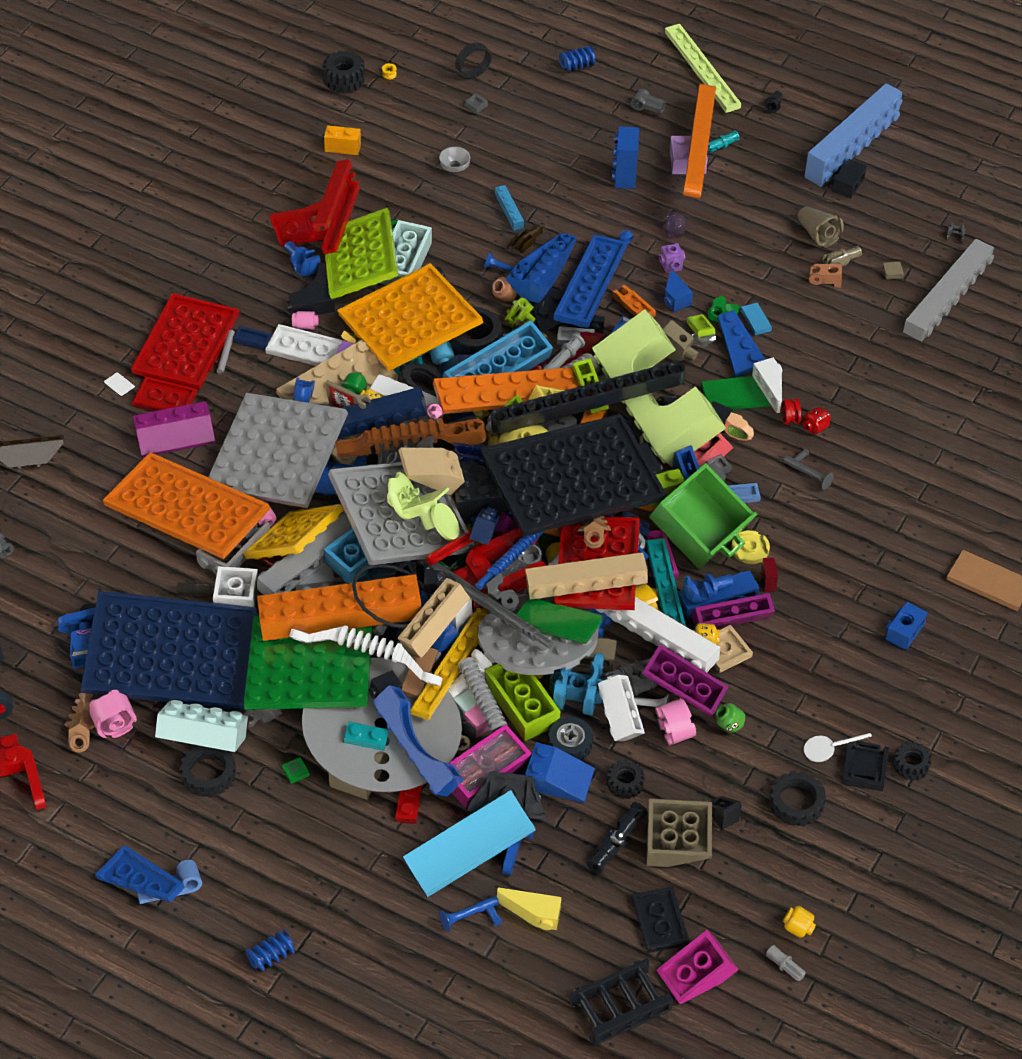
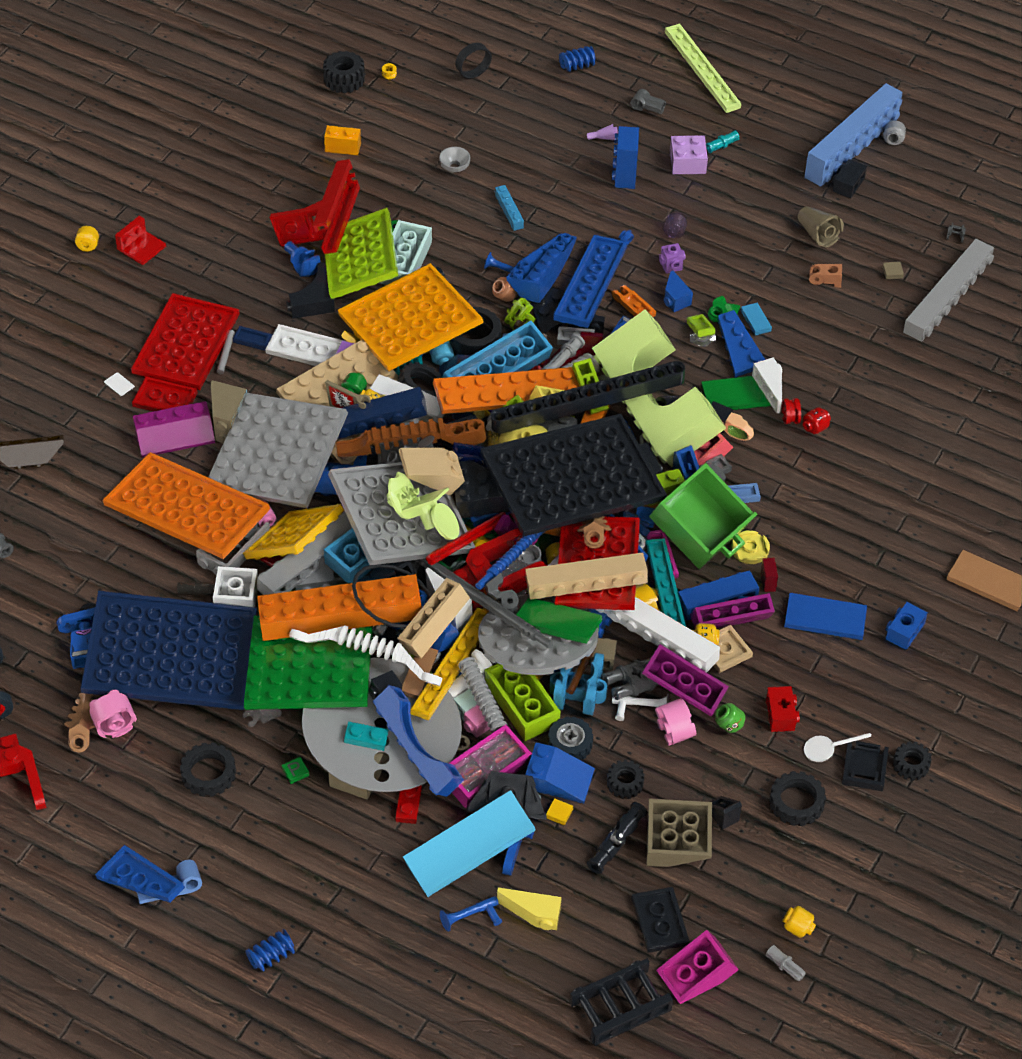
light aqua brick [155,700,248,752] -> none
bright pink brick [292,311,319,330] -> none
blue piece [293,377,315,403] -> none
black rock [424,568,456,594] -> none
bright pink axle [426,404,443,419] -> none
black piece [461,721,476,741] -> none
dark grey plate [465,93,488,114] -> none
dark blue slope [469,506,502,545] -> none
dark brown arm [510,224,543,253] -> none
white brick [598,675,645,741] -> none
dark tan torso [663,320,699,362] -> none
orange beam [683,84,716,199] -> none
blue piece [683,574,733,604] -> none
black cone [765,91,783,112] -> none
dark grey piece [783,448,834,490] -> none
dark tan arm [822,246,862,267] -> none
none -> yellow head [75,226,99,252]
none -> red bracket [115,215,166,265]
none -> dark tan slope [211,380,247,444]
none -> yellow tile [546,798,573,826]
none -> reddish brown bar [566,648,596,694]
none -> lavender cone [587,124,618,140]
none -> blue plate [636,506,655,528]
none -> red brick [766,686,800,732]
none -> blue tile [784,593,867,640]
none -> light grey head [883,121,906,145]

